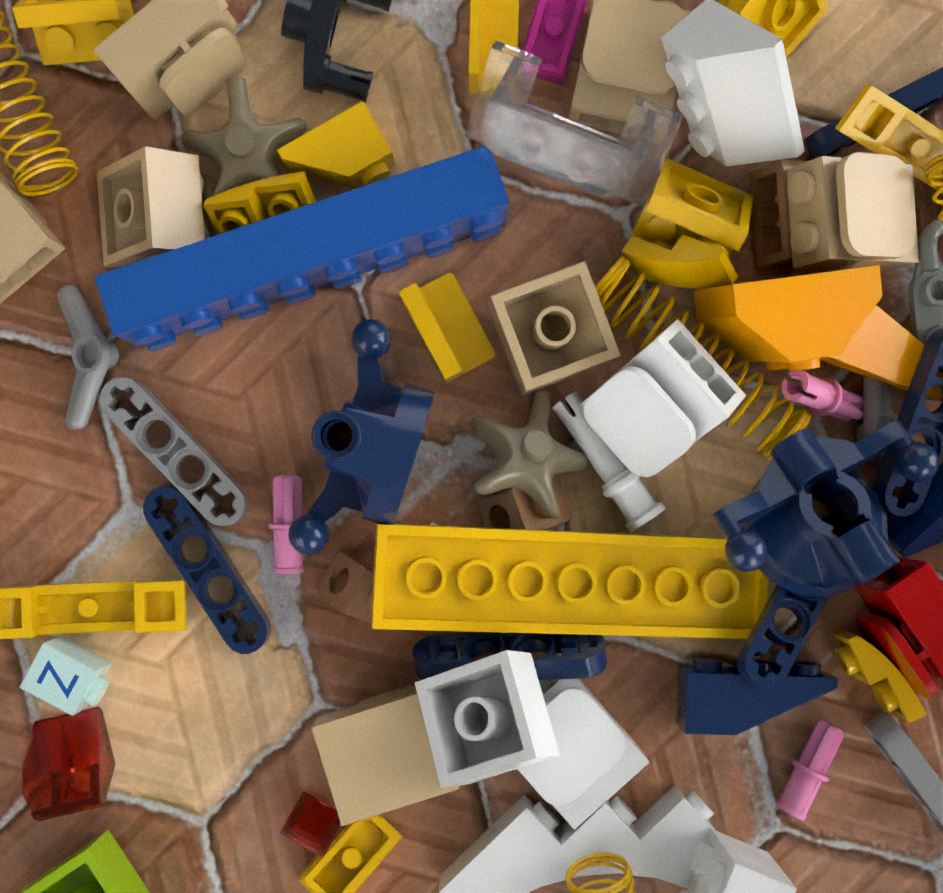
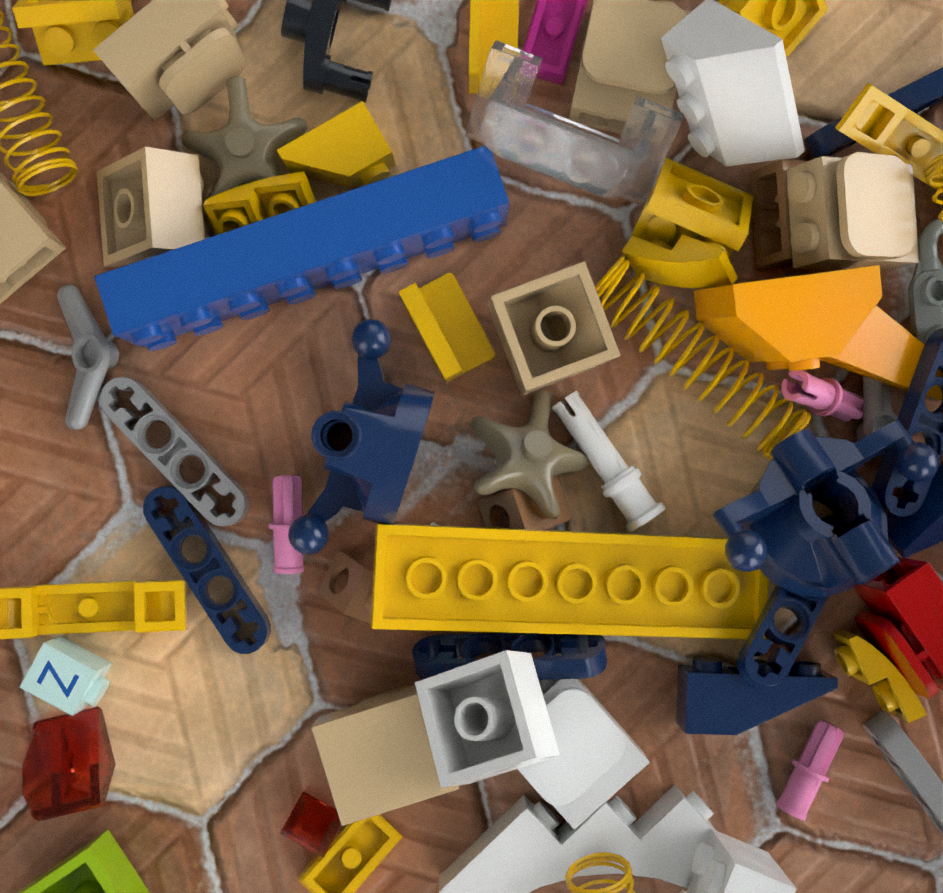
white brick [580,319,746,478] -> none

